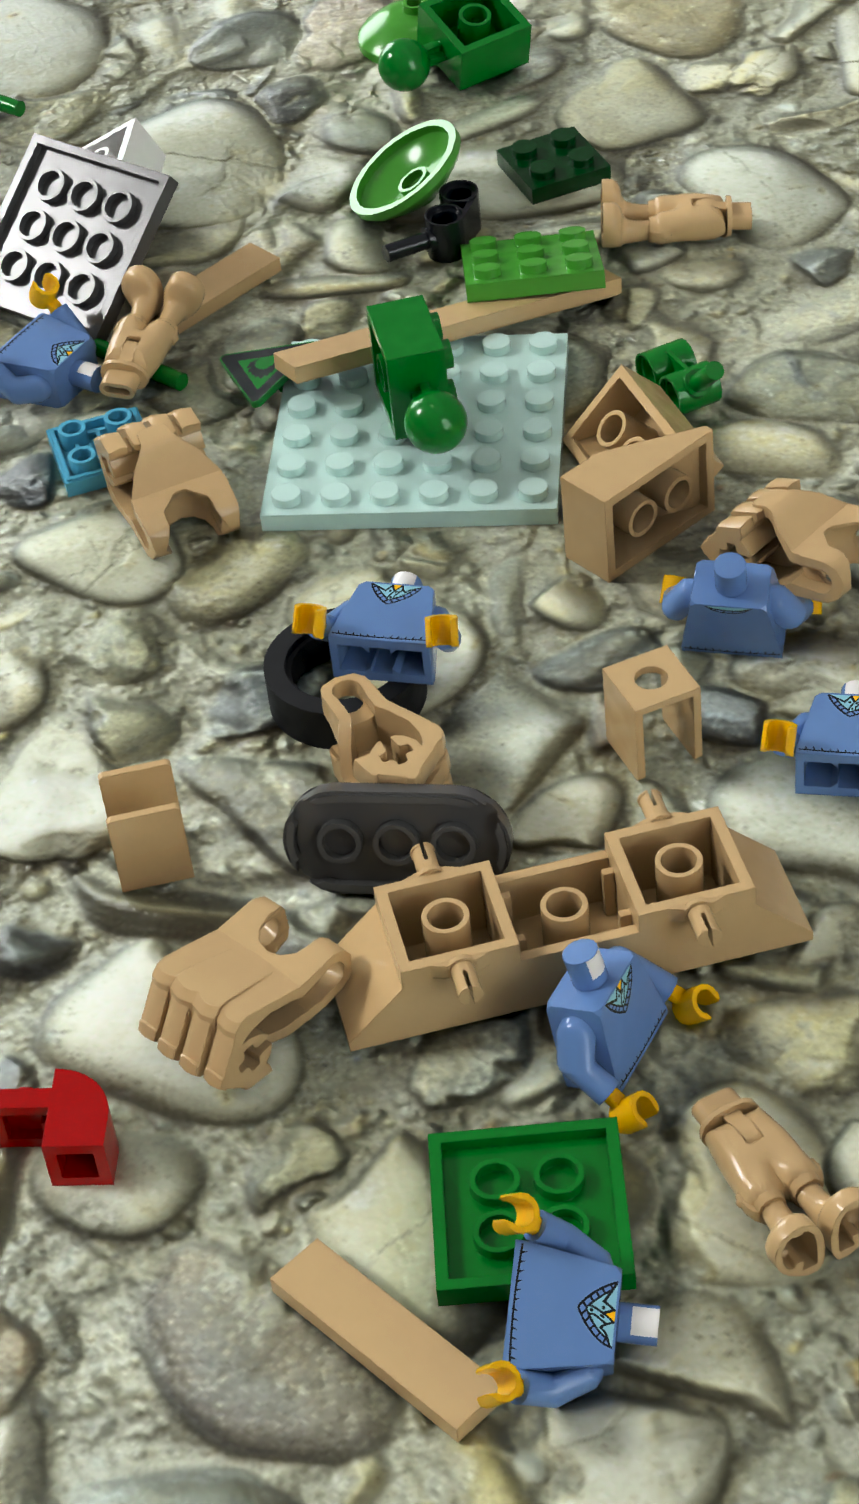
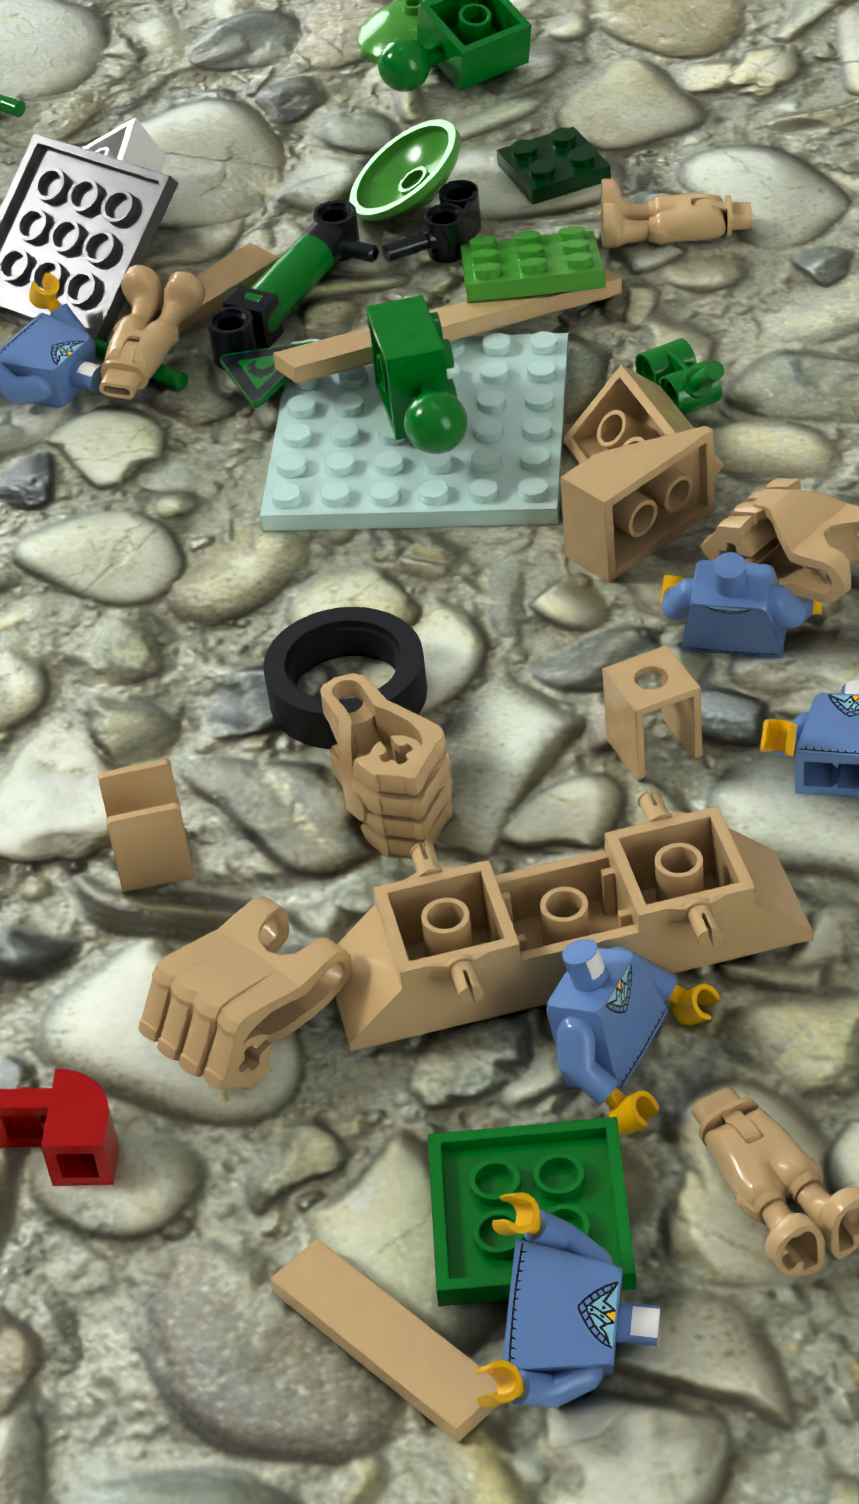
medium azure tile [46,407,142,497] -> none
tan piece [93,407,240,559] -> none
dark grey tile [283,782,514,895] -> none
medium blue torso [291,571,461,685] -> none
none -> black piece [207,200,379,370]

